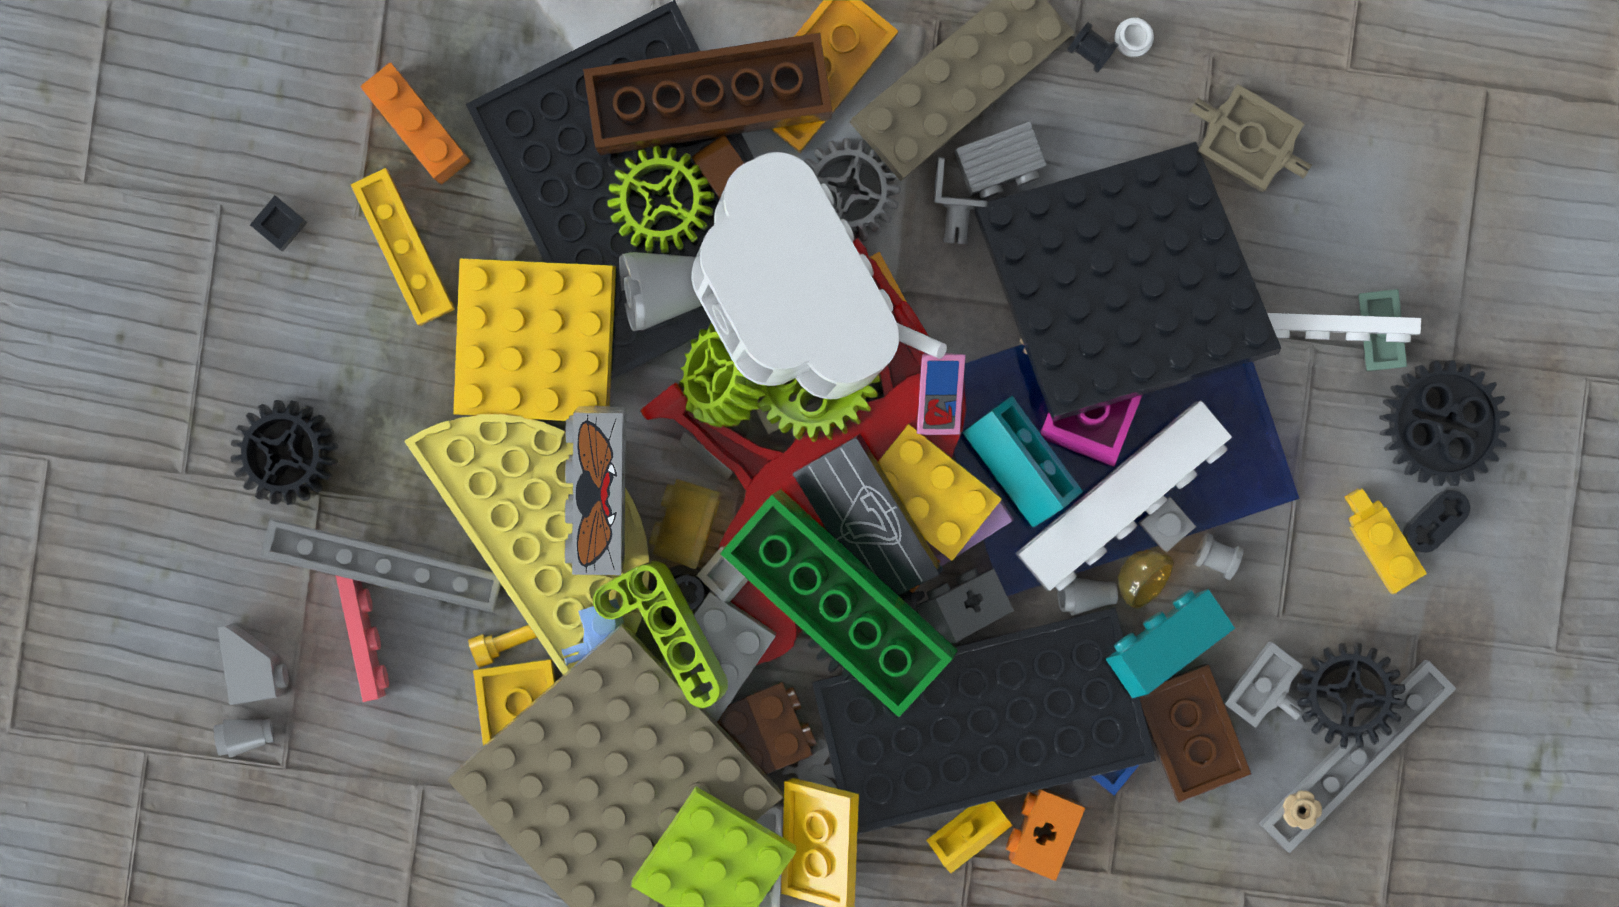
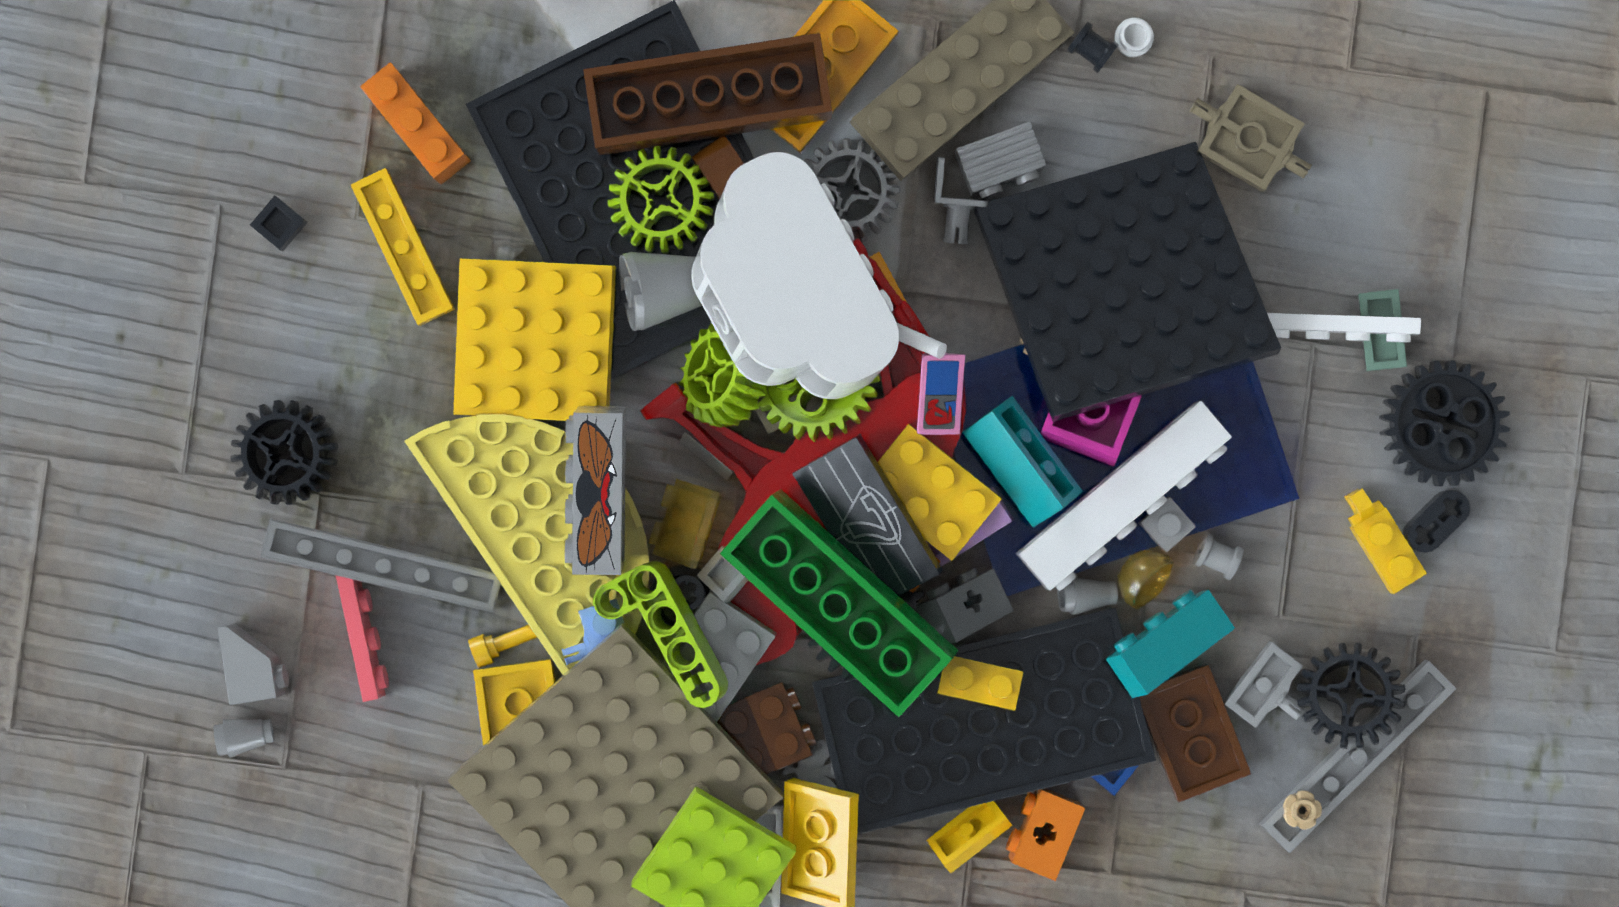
none -> yellow plate [937,656,1023,711]

